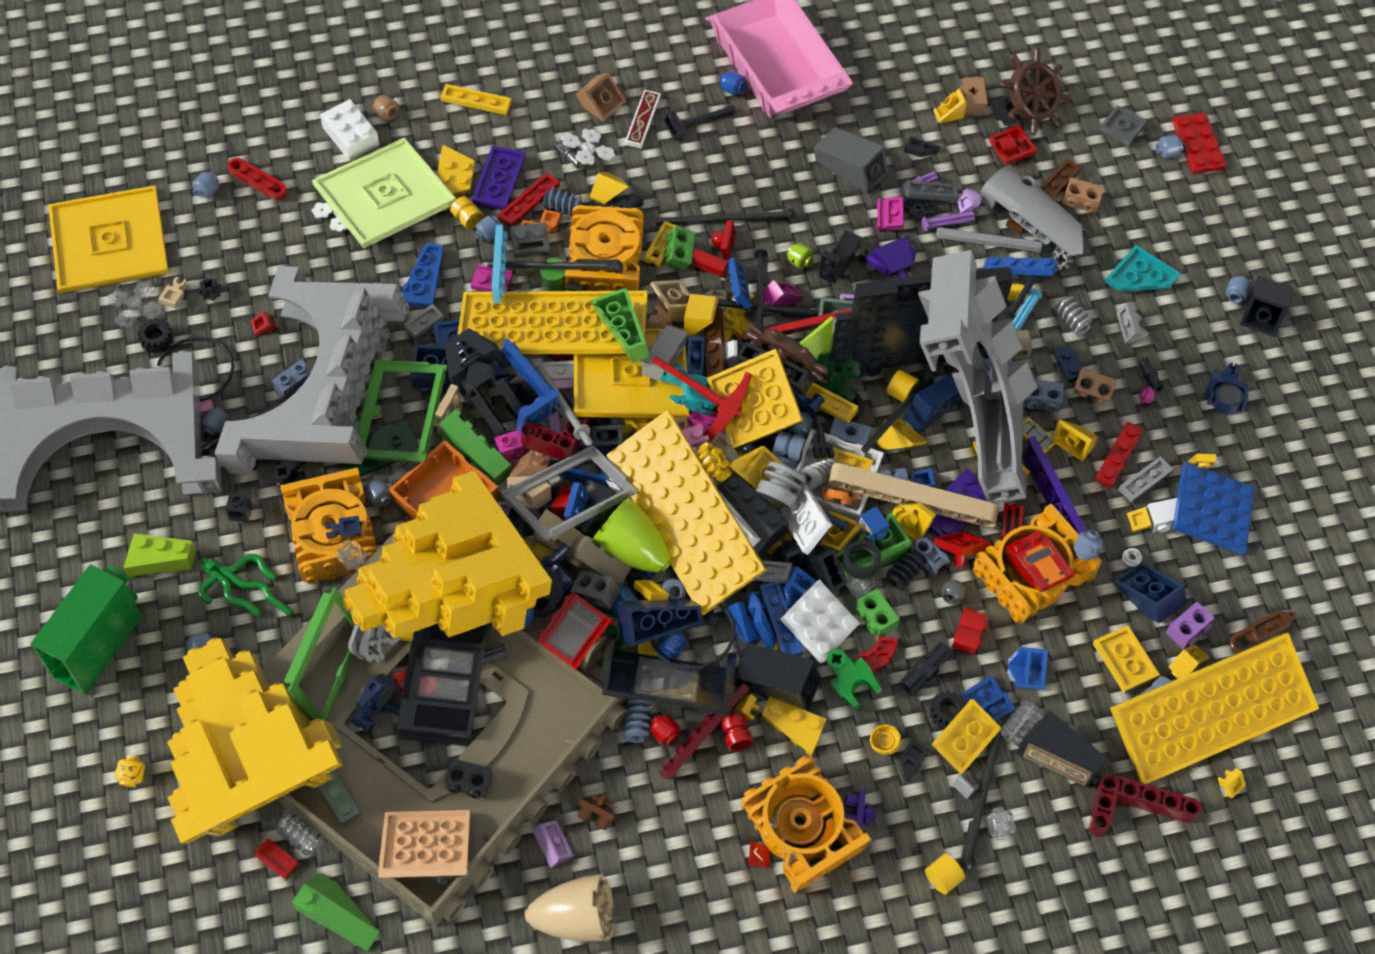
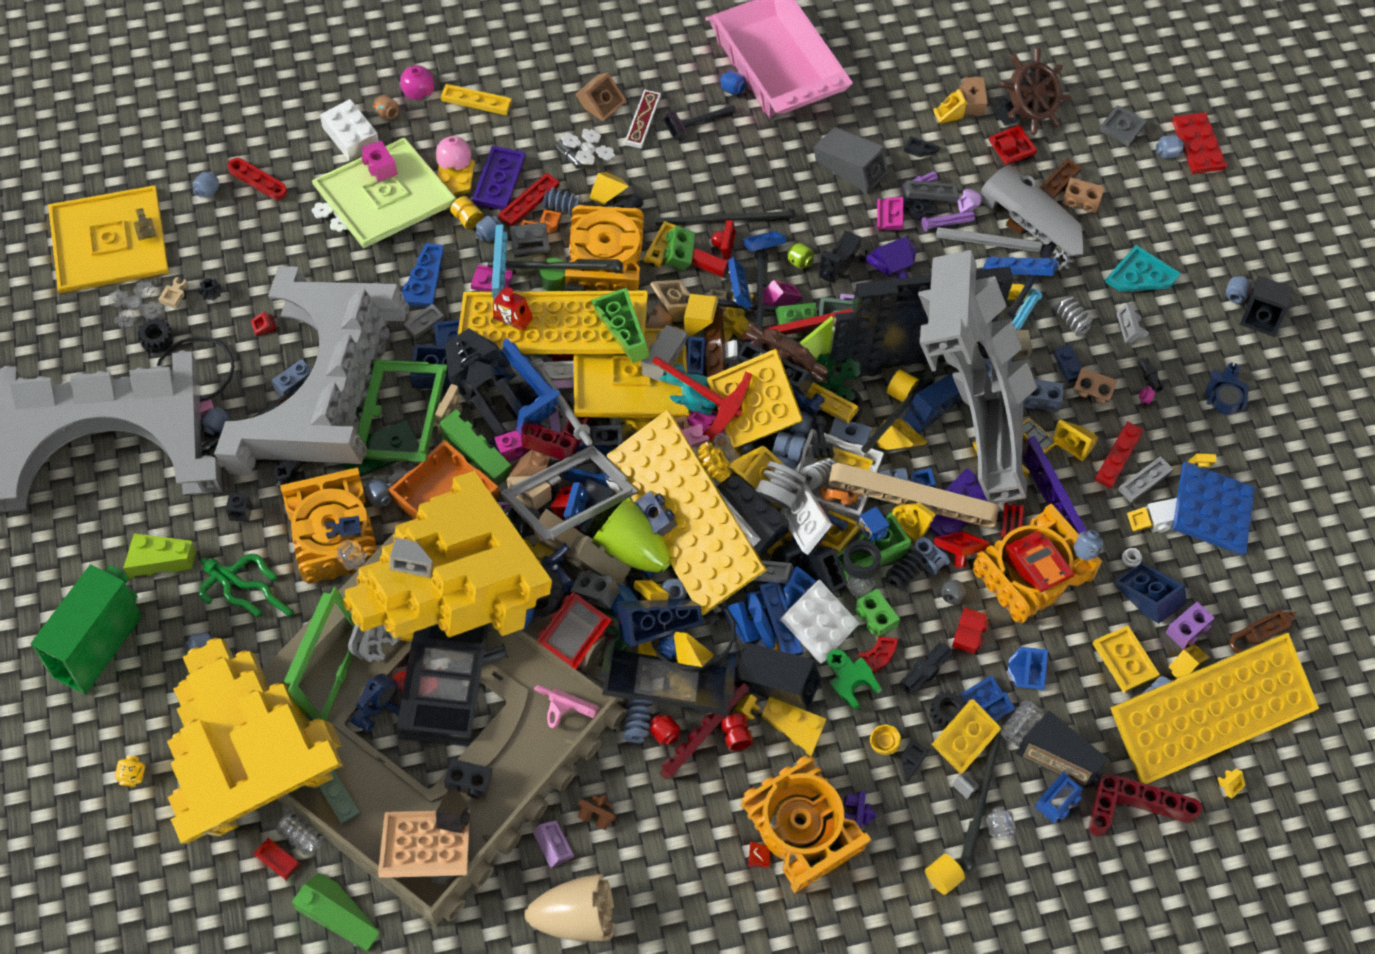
none -> clear smoke plate [134,208,157,241]
none -> dark pink brick [361,141,398,182]
none -> light grey slope [390,538,432,577]
none -> dark pink cylinder [400,65,435,100]
none -> bright pink cylinder [436,136,471,170]
none -> black slope [436,785,470,833]
none -> red torso [493,288,533,331]
none -> bright pink piece [534,685,600,728]
none -> brick [634,490,677,536]
none -> yellow slope [674,632,714,667]
none -> blue tile [742,231,786,251]
none -> bright green brick [775,303,817,325]
none -> blue window [1035,770,1083,824]

